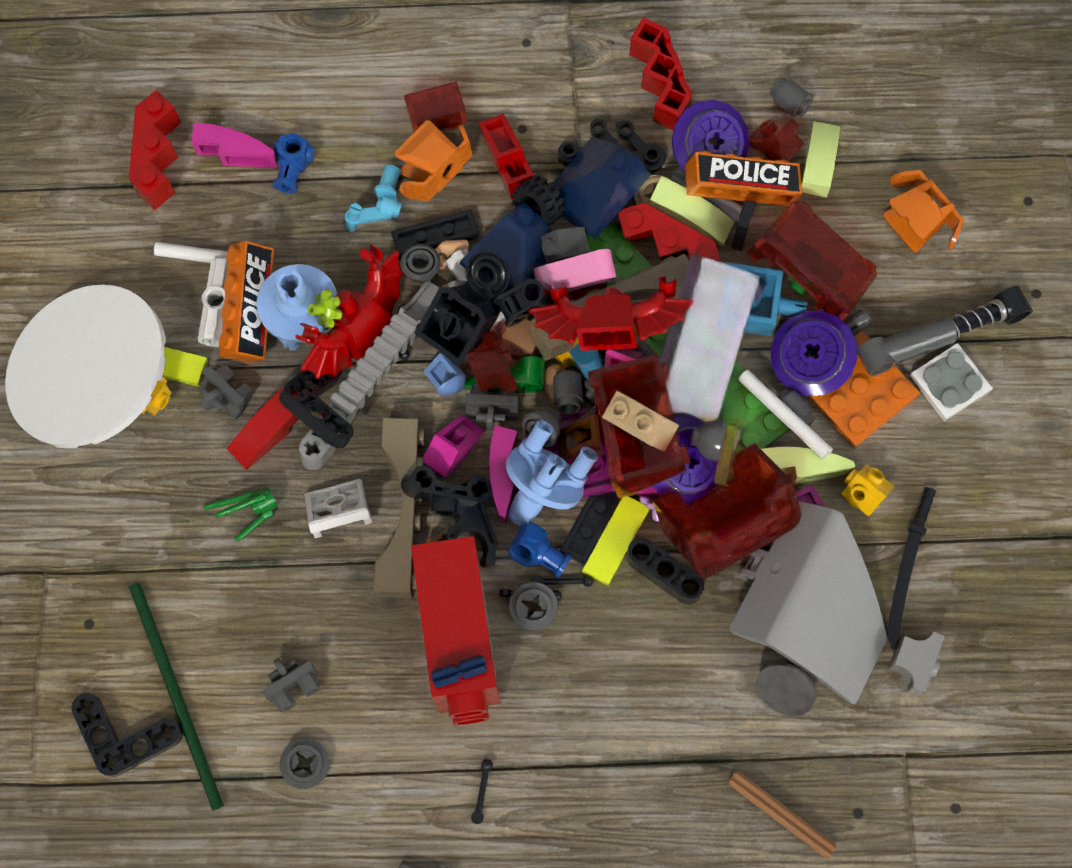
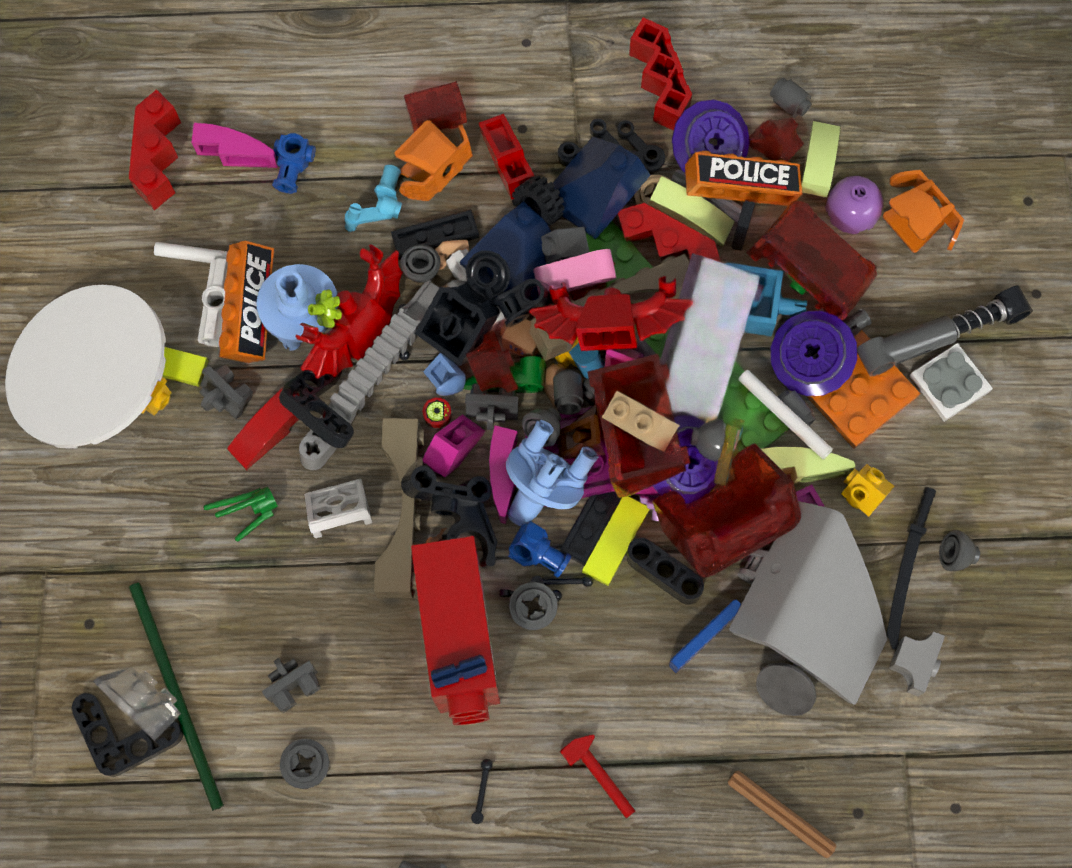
none -> clear slope [93,667,181,741]
none -> tile [422,398,452,428]
none -> red piece [559,735,636,819]
none -> blue tile [669,599,741,673]
none -> medium lavender cylinder [825,176,883,234]
none -> dark grey brick [939,530,980,571]

